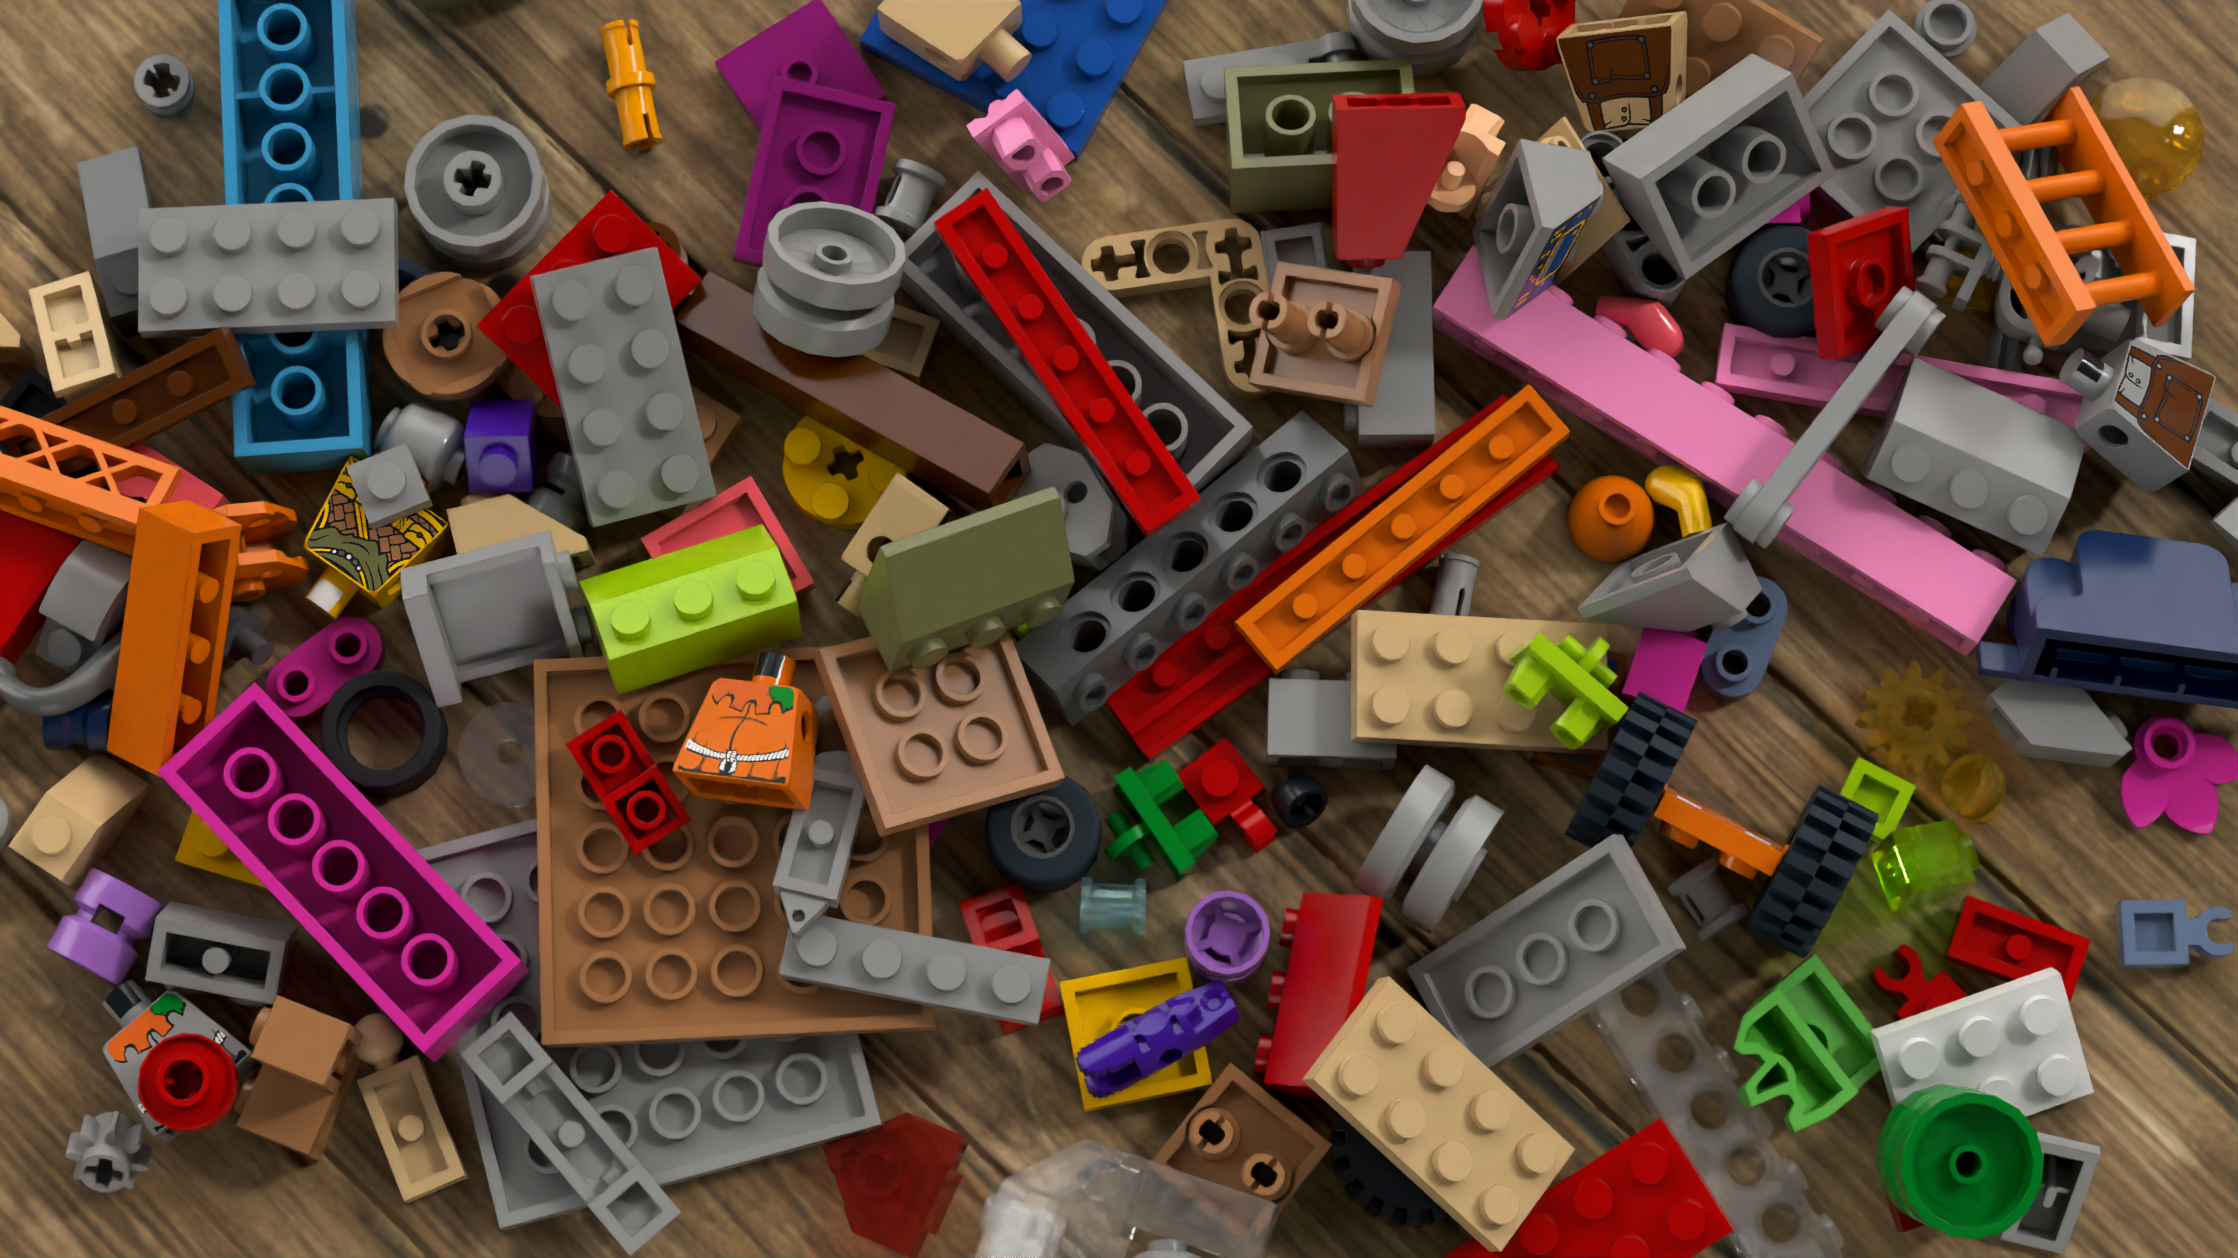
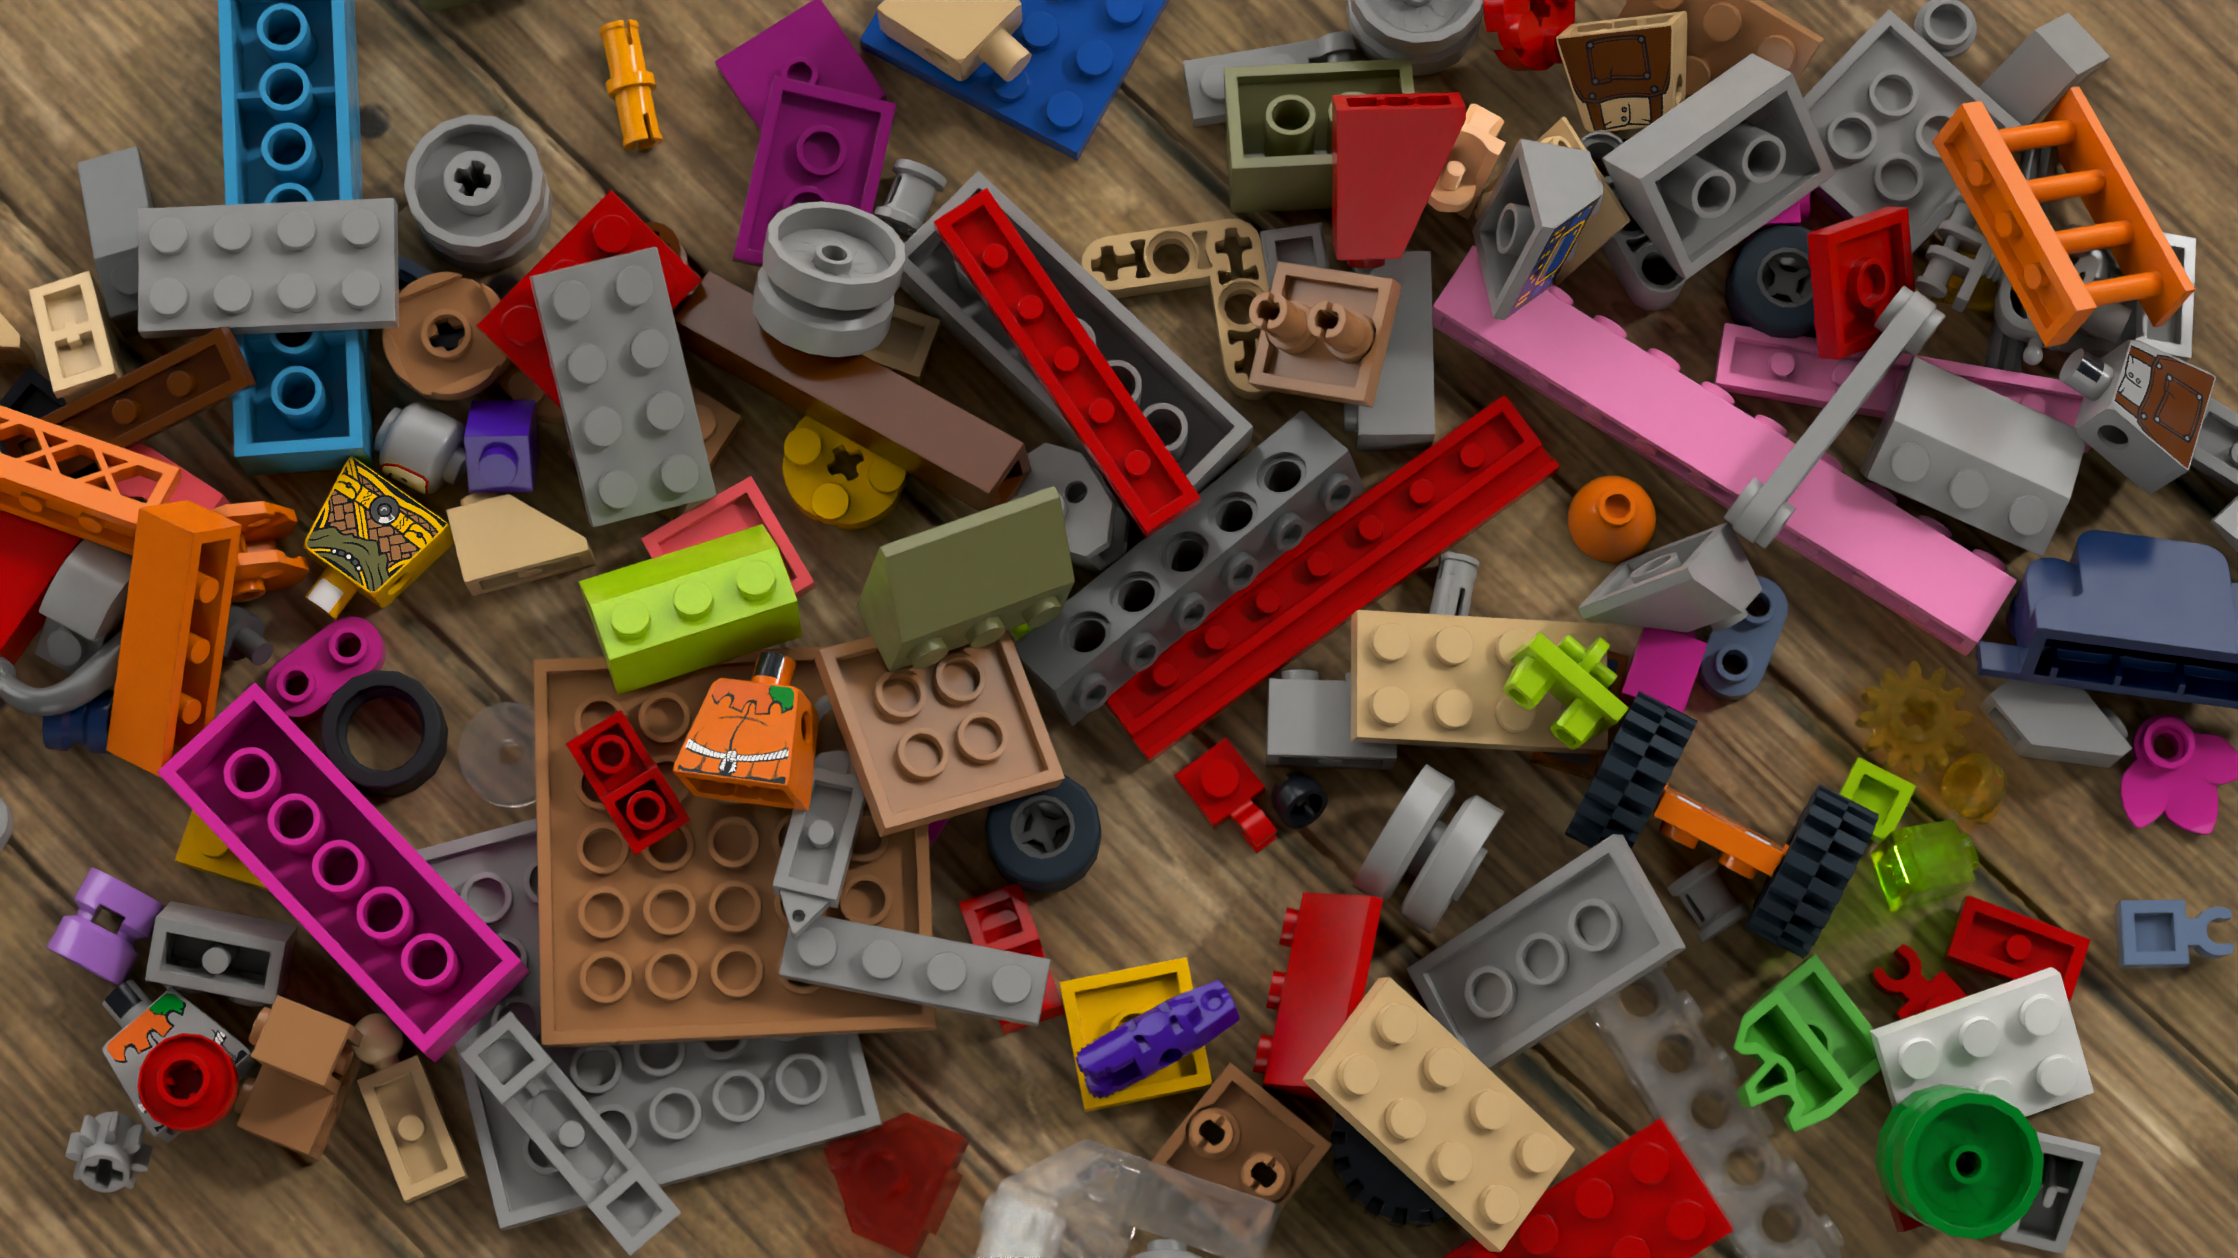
tan slope [8,753,152,892] -> none
light grey bush [134,54,195,117] -> none
light grey plate [346,442,433,530] -> none
light grey panel [400,530,594,708] -> none
dark grey wheel [524,452,587,534] -> none
tan torso [835,472,961,620] -> none
bright pink hips [966,89,1075,202] -> none
clear light blue bush [1079,876,1146,936] -> none
green hips [1104,760,1219,883] -> none
medium lavender wheel [1184,890,1270,987] -> none
orange plate [1235,384,1571,675] -> none
coral arm [1596,295,1684,358] -> none
yellow arm [1645,465,1713,539] -> none
clear yellow dish [2090,77,2205,201] -> none

